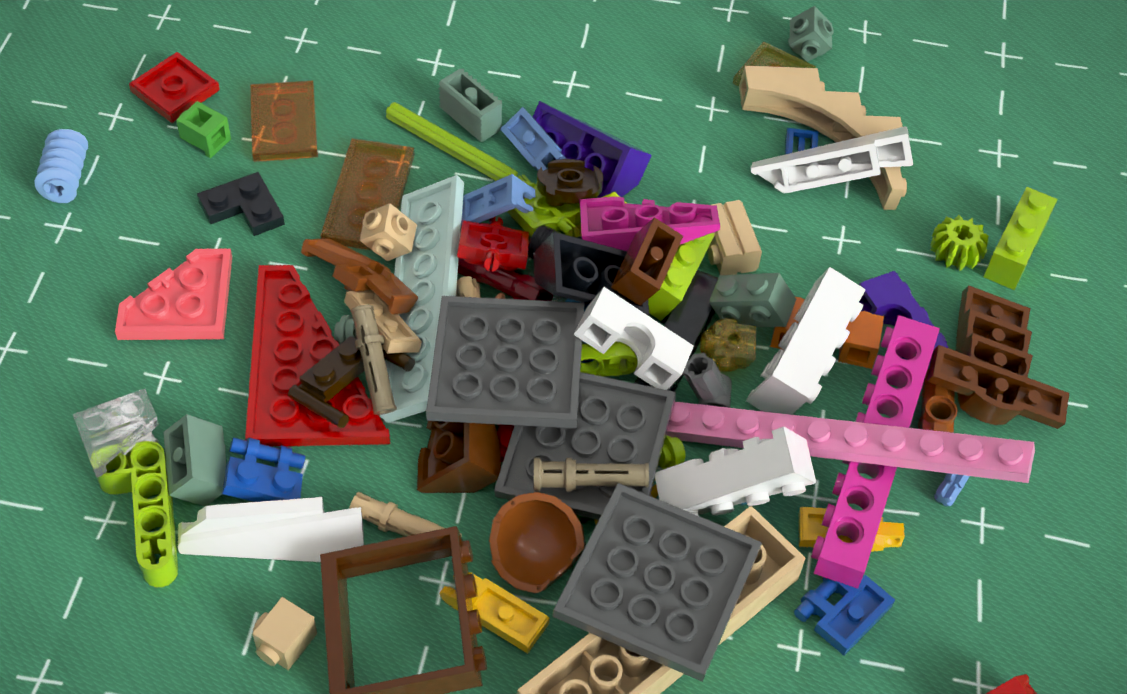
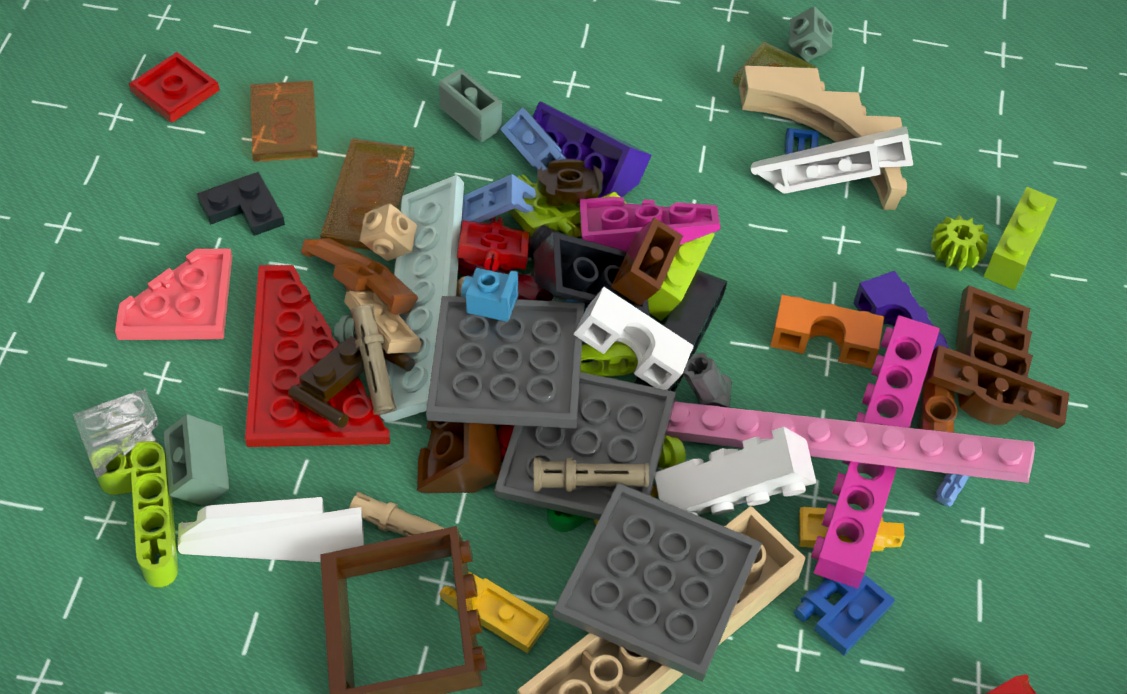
light blue piece [34,129,88,203] -> none
bright green brick [176,101,231,159] -> none
blue plate [222,437,305,502] -> none
tan brick [252,597,317,670] -> none
lime axle [386,102,518,181] -> none
dark orange cylinder [489,492,586,593] -> none
clear yellow brick [700,319,756,372] -> none
tan brick [707,200,762,275] -> none
sand green brick [709,273,796,328] -> none
white wedge [746,267,865,415] -> none
none -> dark azure brick [461,268,518,322]

